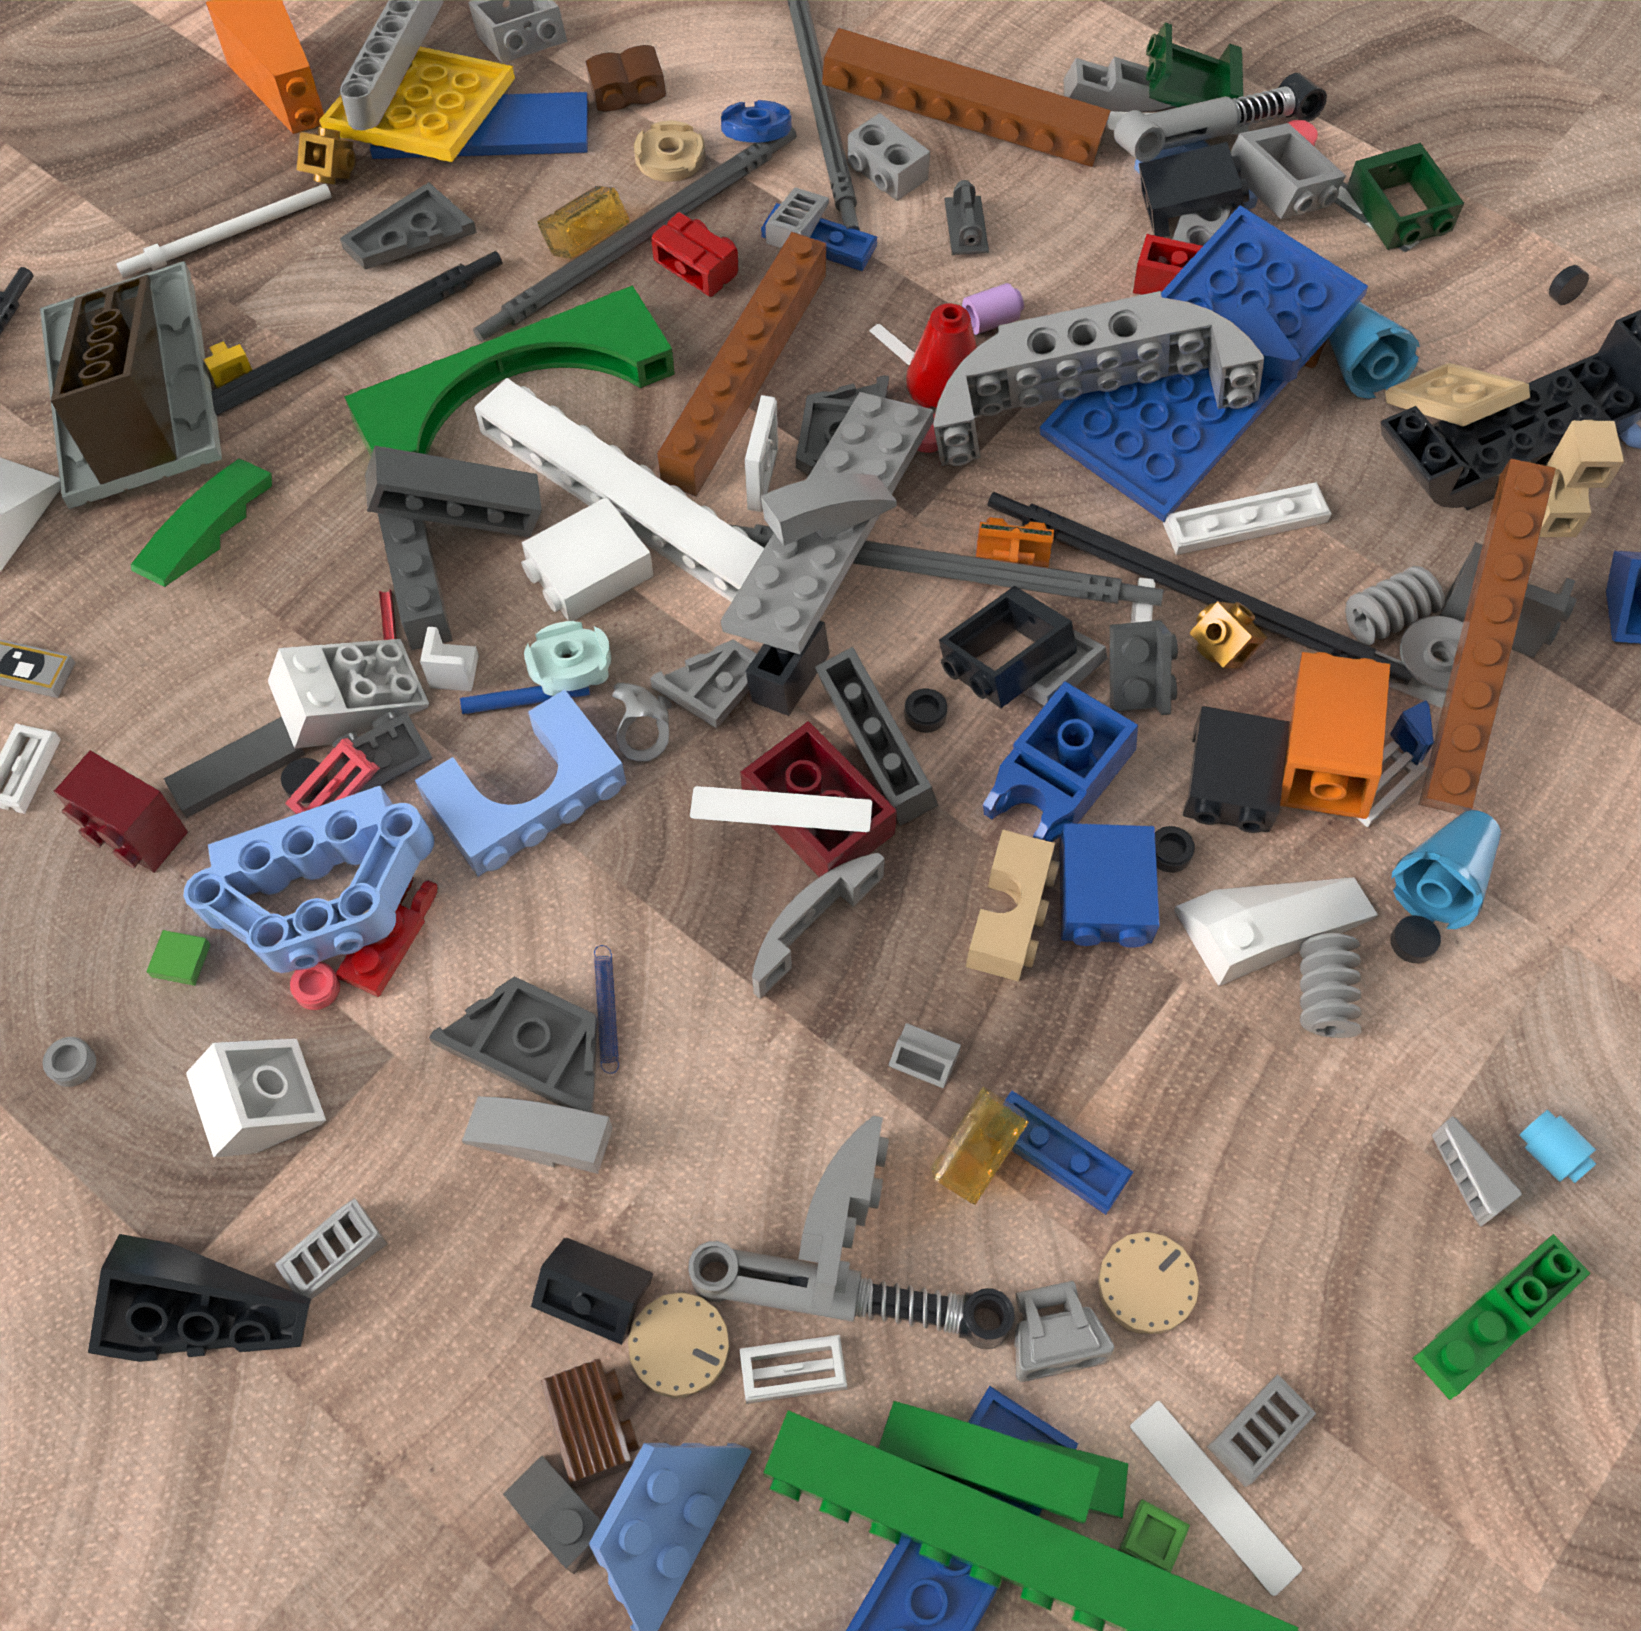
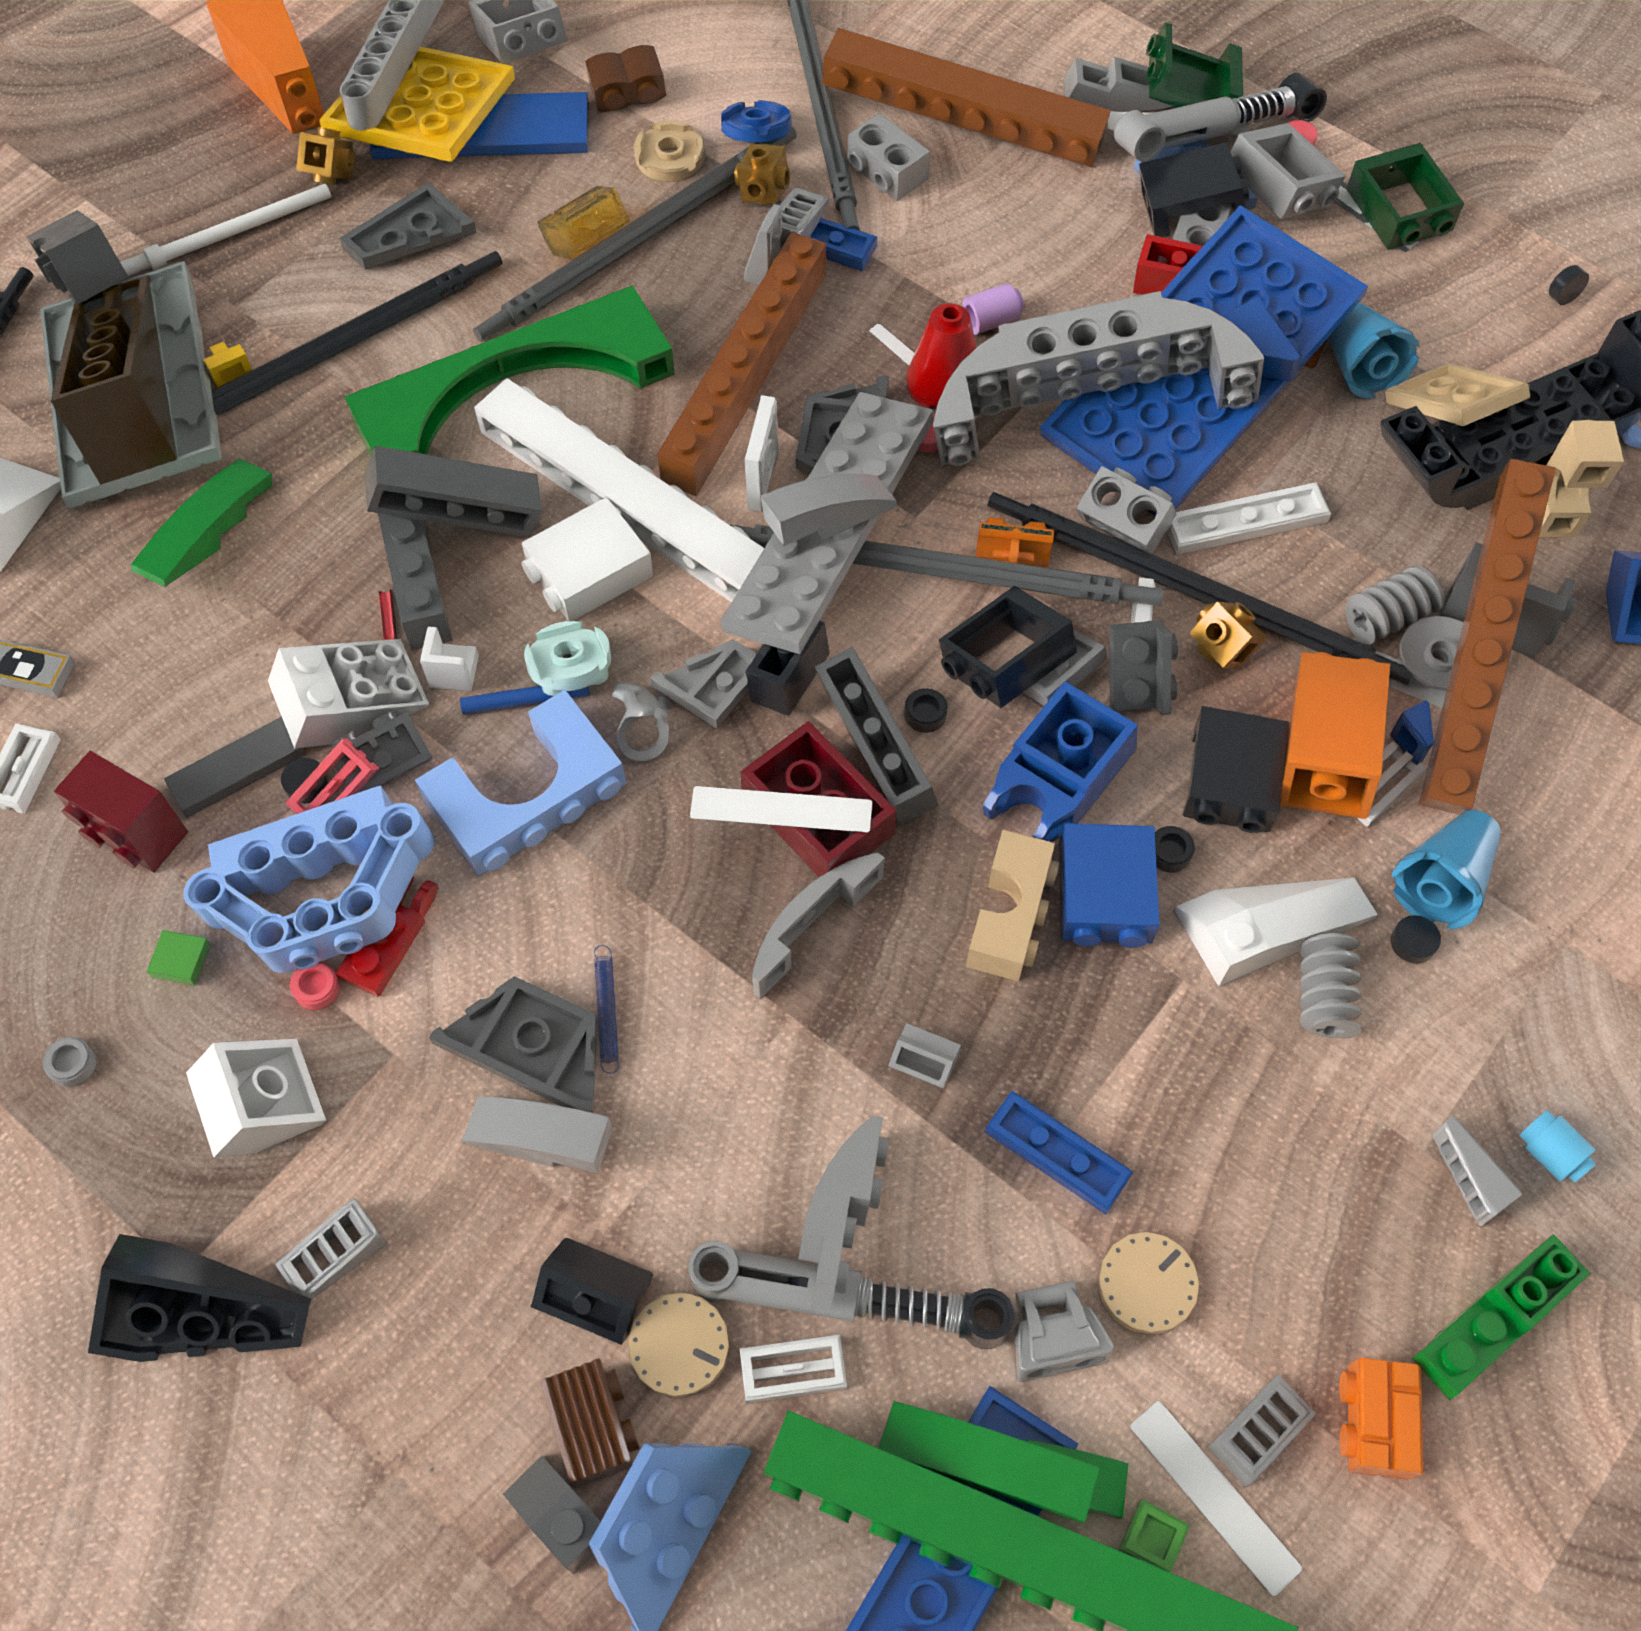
red brick [651,212,739,297] -> none
clear yellow brick [931,1086,1029,1205] -> none
dark grey hinge [944,180,989,255] -> none
none -> dark grey piece [26,210,128,305]
none -> pearl gold brick [735,144,790,205]
none -> light grey slope [744,204,783,285]
none -> light grey brick [1076,466,1177,554]
none -> orange brick [1339,1358,1423,1480]

